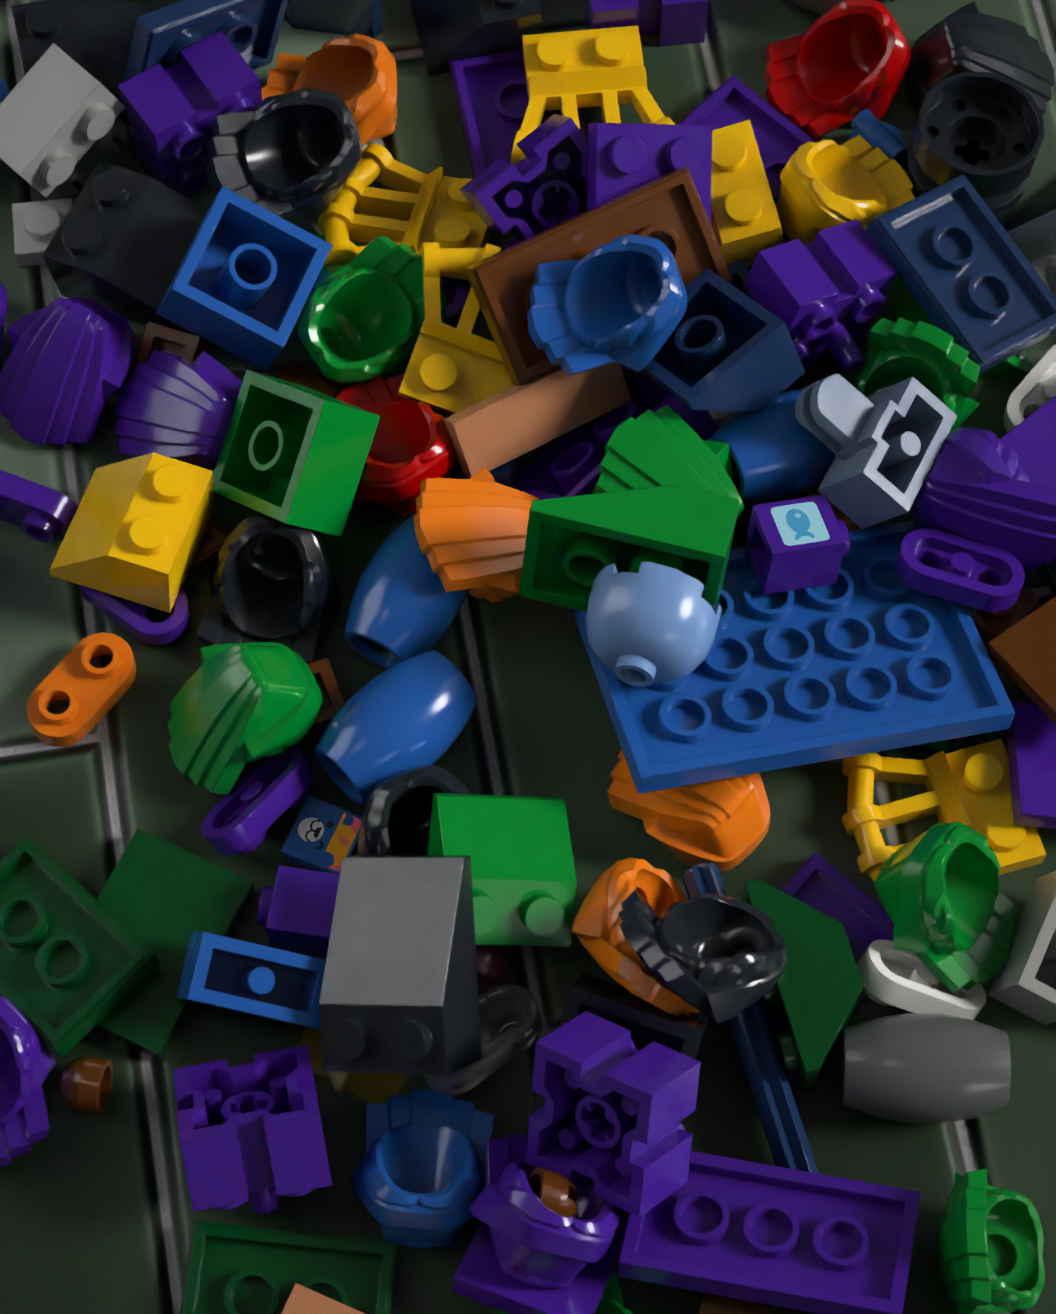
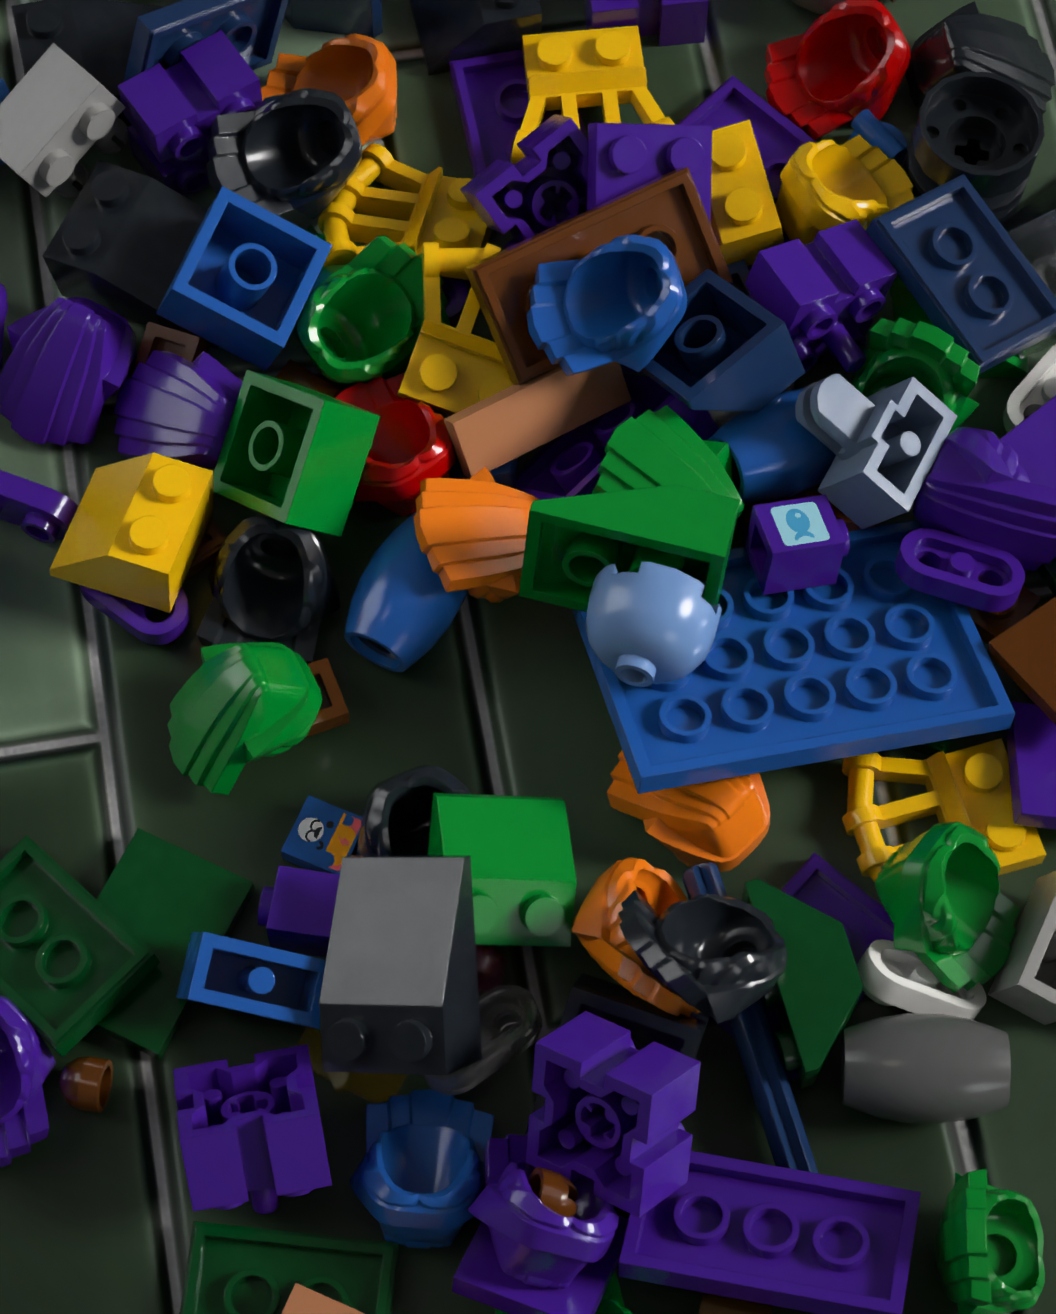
white plate [12,198,73,267] -> none
orange plate [27,632,136,747] -> none
dark purple plate [201,745,315,856] -> none
blue piece [314,650,477,805] -> none

